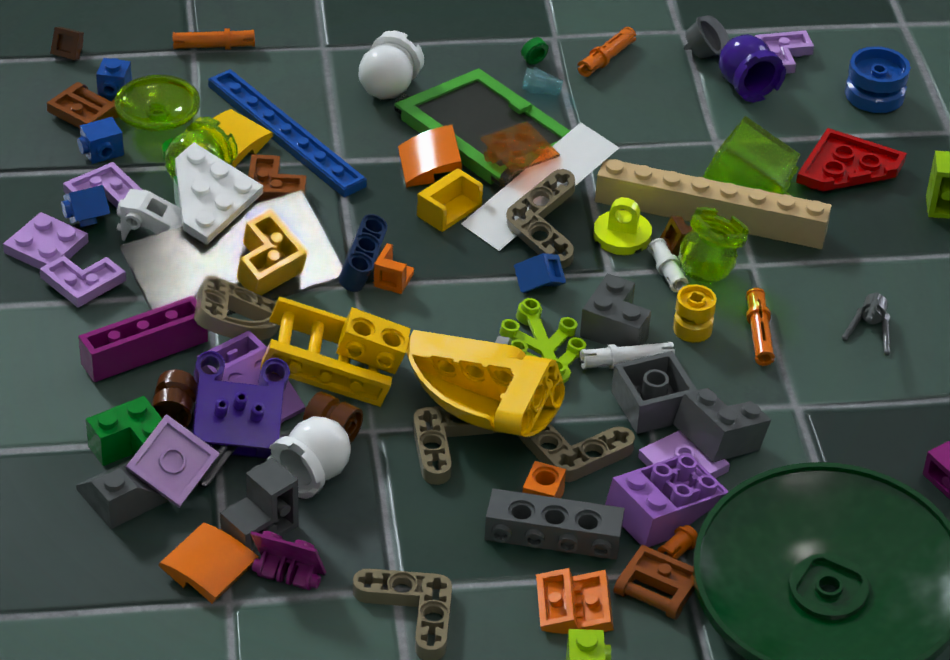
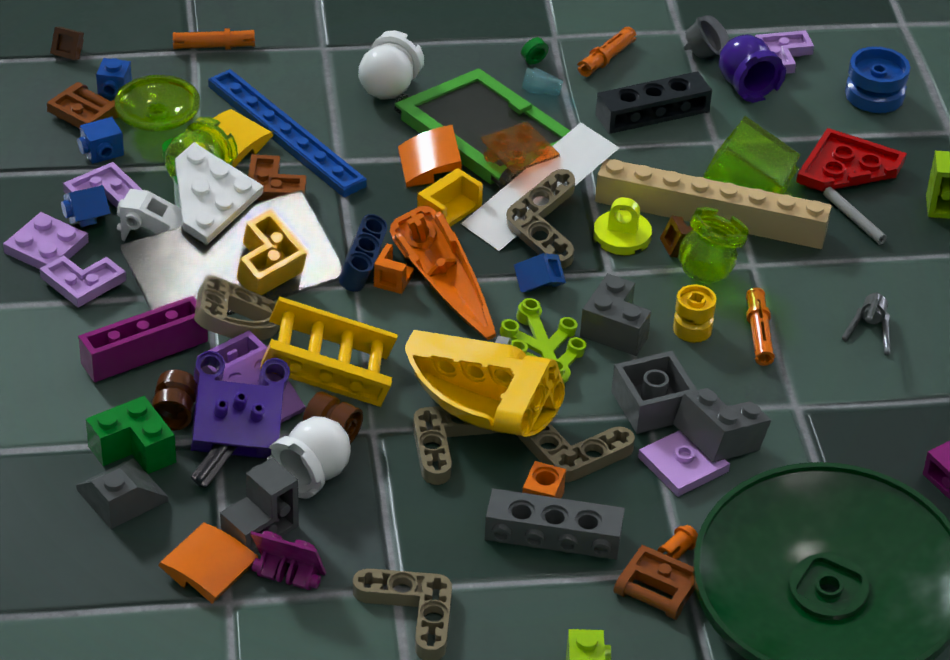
lavender plate [125,414,220,508] -> none
yellow brick [336,307,411,374] -> none
orange slope [536,568,614,634] -> none
white pin [580,342,675,369] -> none
medium lavender slope [605,452,729,547] -> none
white pin [648,238,689,292] -> none
none -> orange piece [390,206,496,341]
none -> black brick [596,71,712,134]
none -> light grey piece [823,187,887,245]

